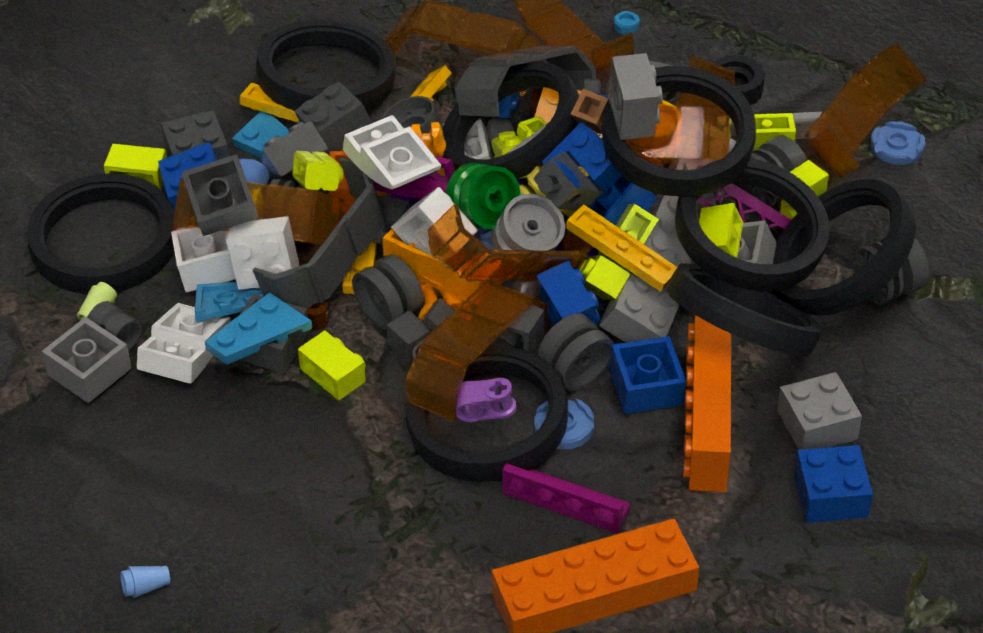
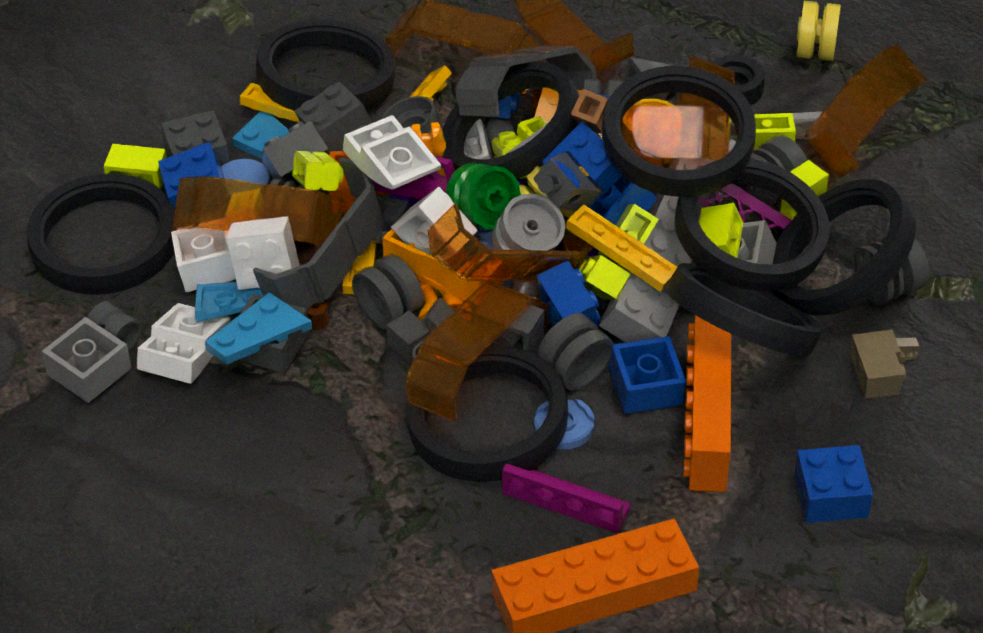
yellowish green cone [77,282,117,320] -> none
light blue cone [120,565,170,598] -> none
dark grey brick [181,154,259,236] -> none
neon yellow brick [298,330,366,400] -> none
medium lavender piece [456,378,517,422] -> none
light grey brick [608,53,663,140] -> none
dark azure tile [614,11,640,35] -> none
light grey brick [777,372,862,450] -> none
medium blue tile [870,121,925,165] -> none
none -> light yellow wheel [796,1,841,62]
none -> dark tan hinge [849,330,919,399]

